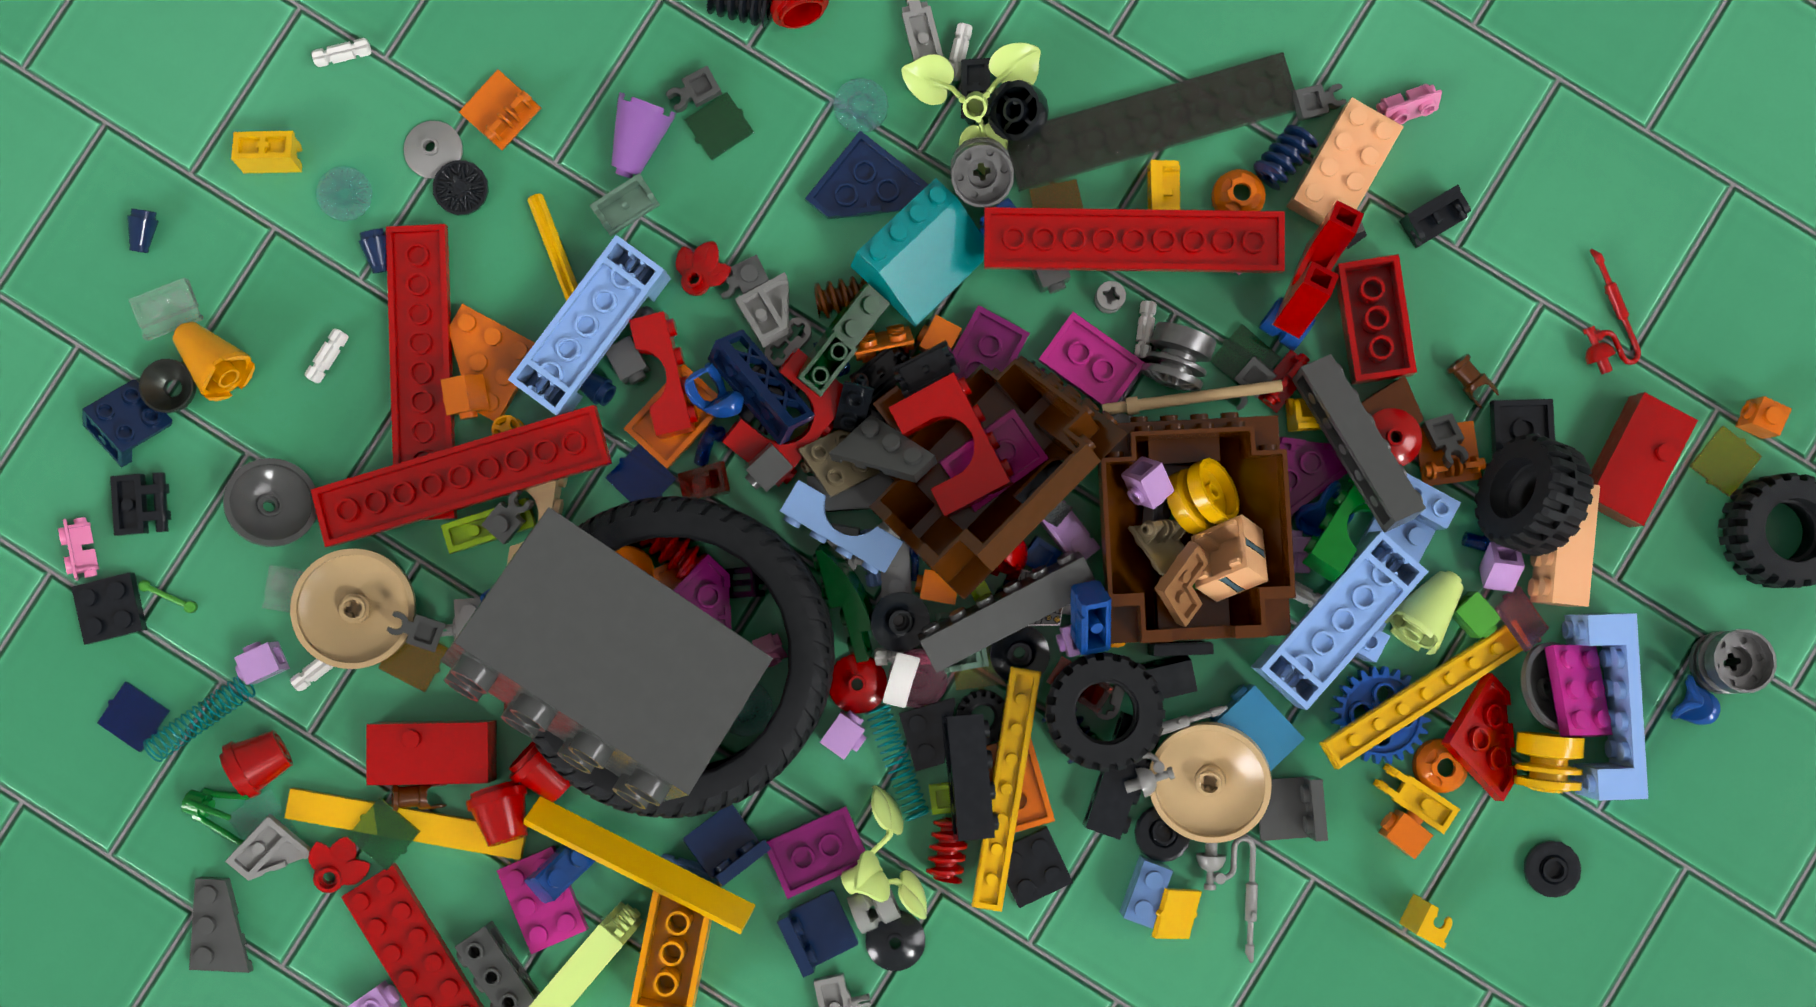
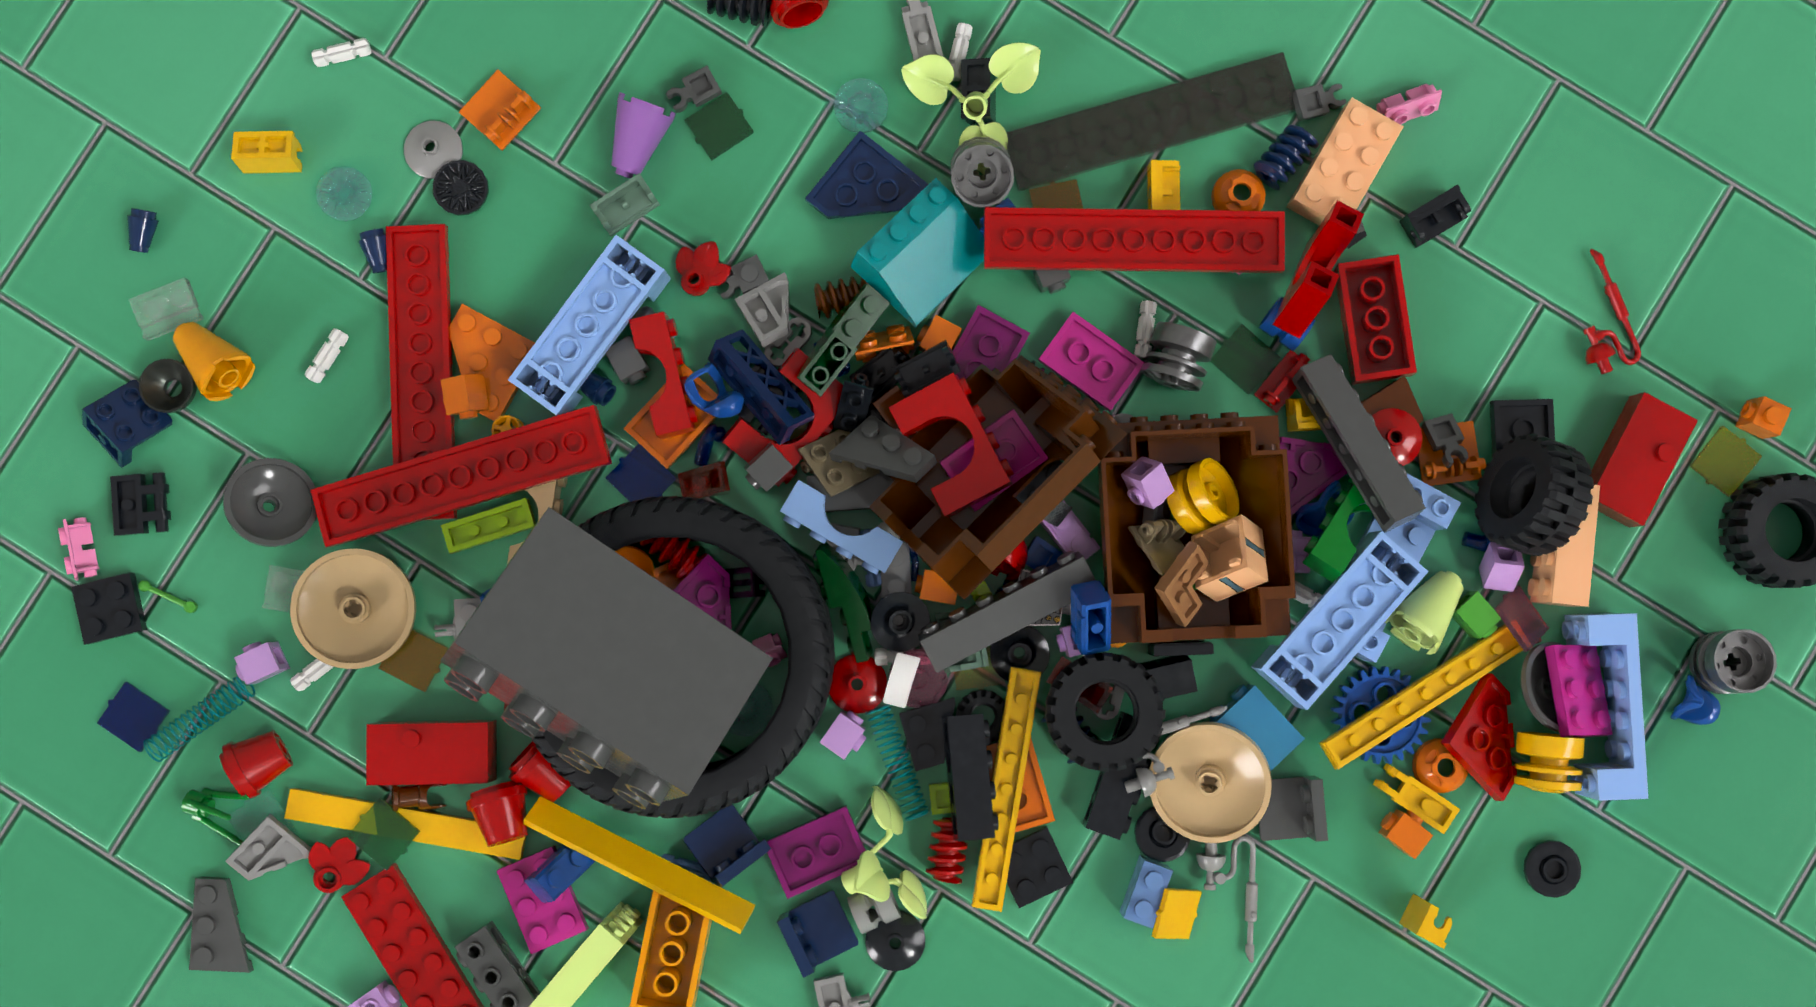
dark grey plate [387,611,446,653] -> none
dark grey plate [482,491,534,545] -> none
yellow axle [527,193,578,301] -> none
black cylinder [988,80,1049,142] -> none
light grey wheel [1094,281,1126,314] -> none
tan bar [1102,380,1283,416] -> none
dark grey plate [1226,356,1277,410] -> none
reddish brown piece [1446,354,1499,408] -> none

